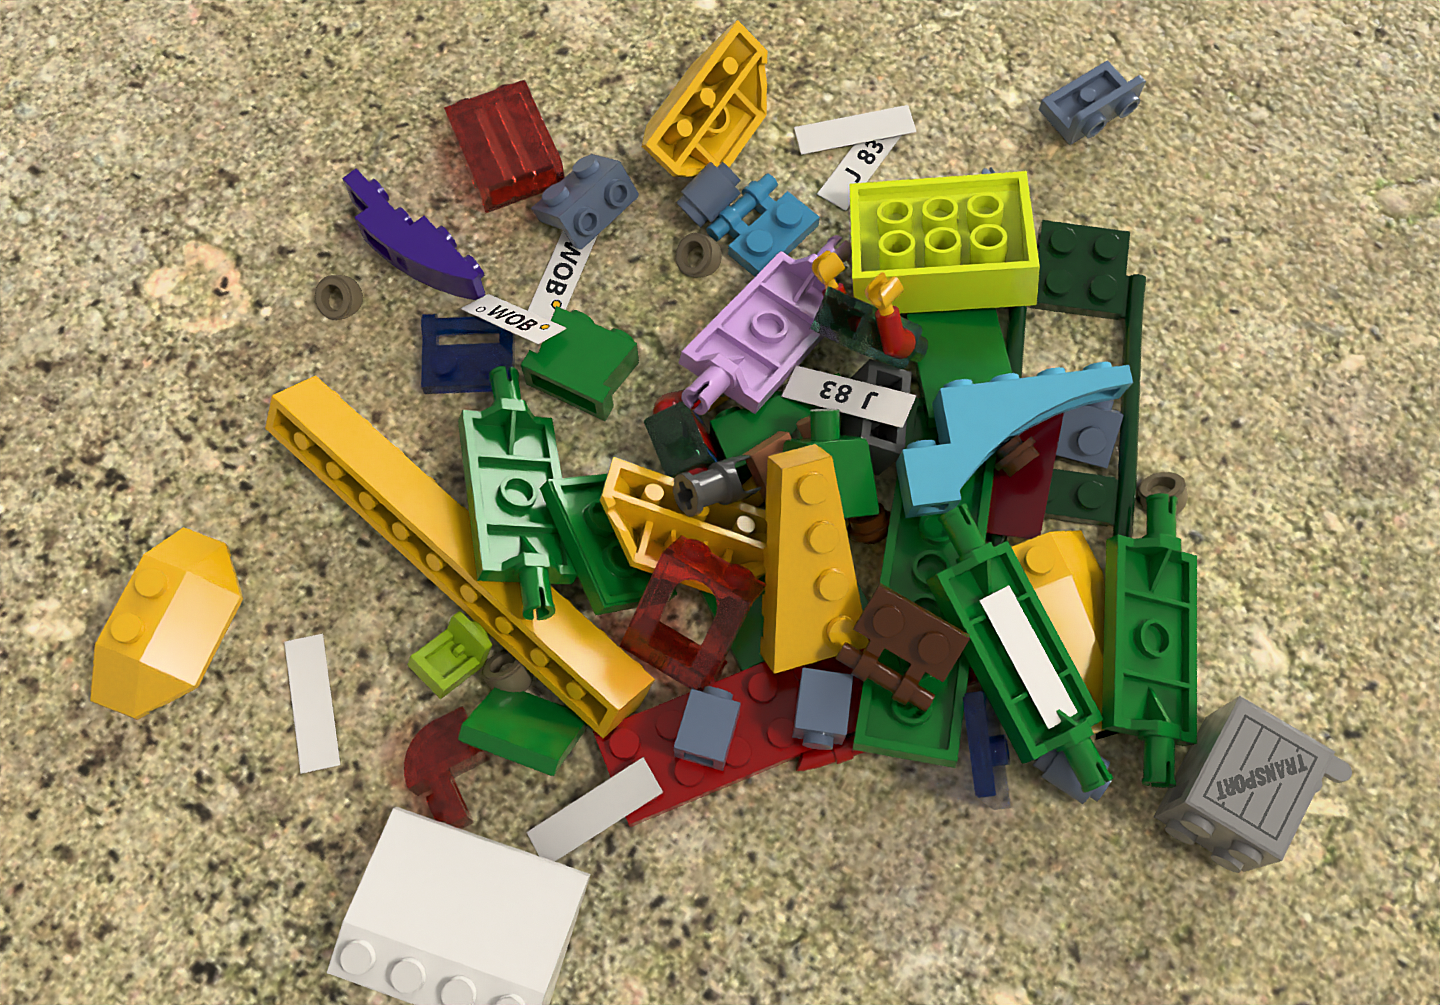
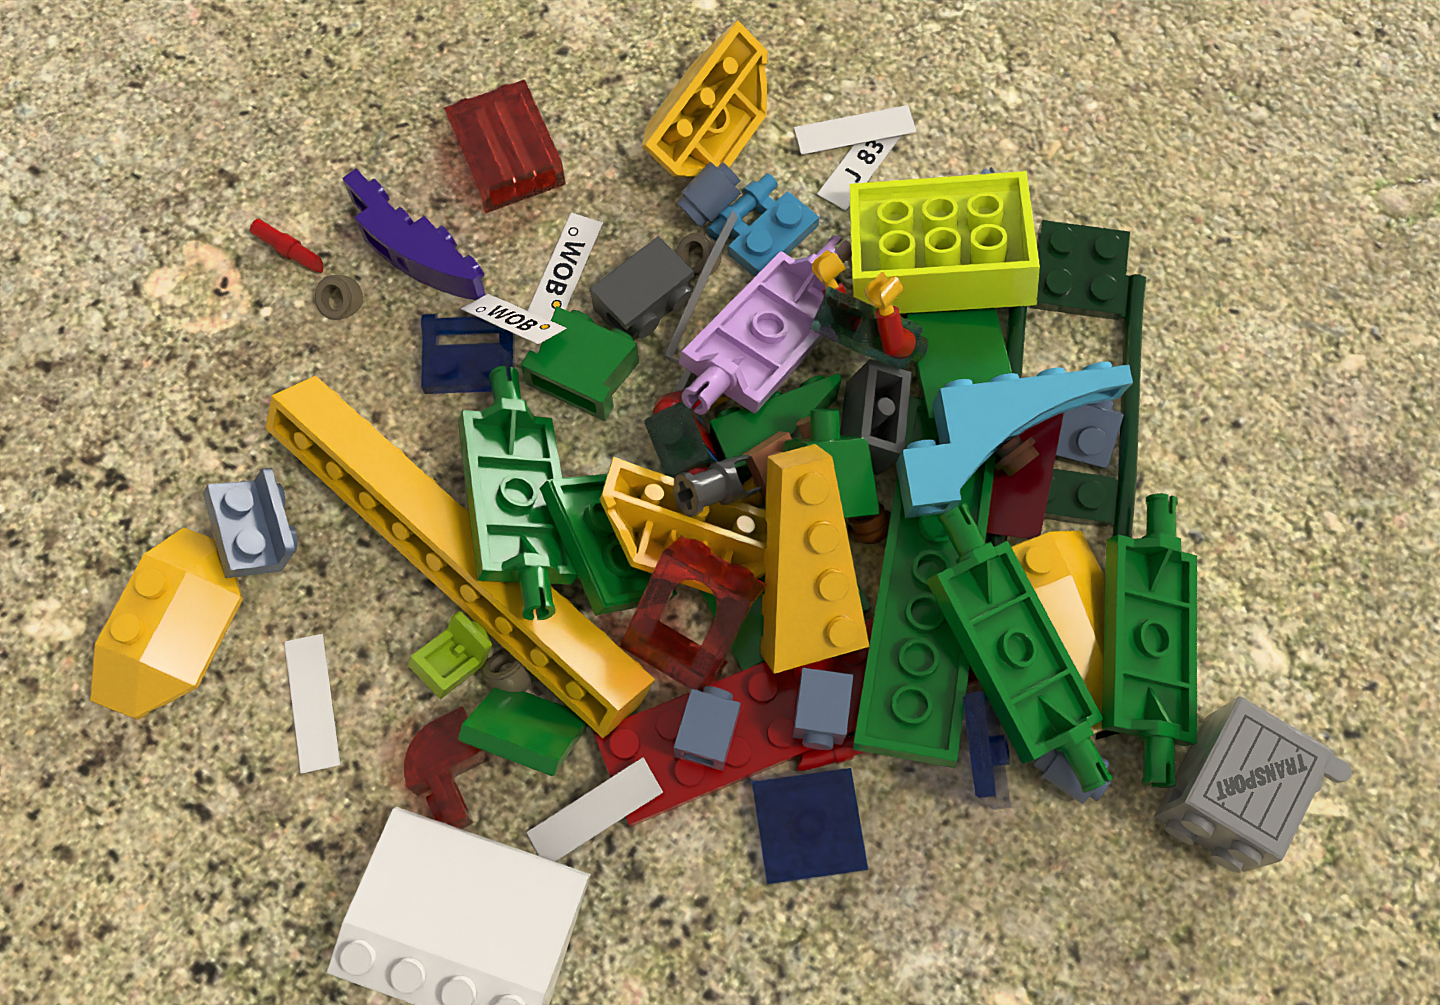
sand blue bracket [531,154,639,249] -> none
white sticker [781,366,917,428] -> none
reddish brown plate [836,583,970,712] -> none
white sticker [979,586,1078,729] -> none
sand blue bracket [1038,60,1146,145] -> none
dark tan piece [1138,472,1188,515] -> none
none -> sand blue bracket [203,468,298,578]
none -> red piece [249,218,323,273]
none -> dark grey brick [590,236,694,340]
none -> light grey piece [664,210,738,391]
none -> clear blue plate [751,768,869,886]

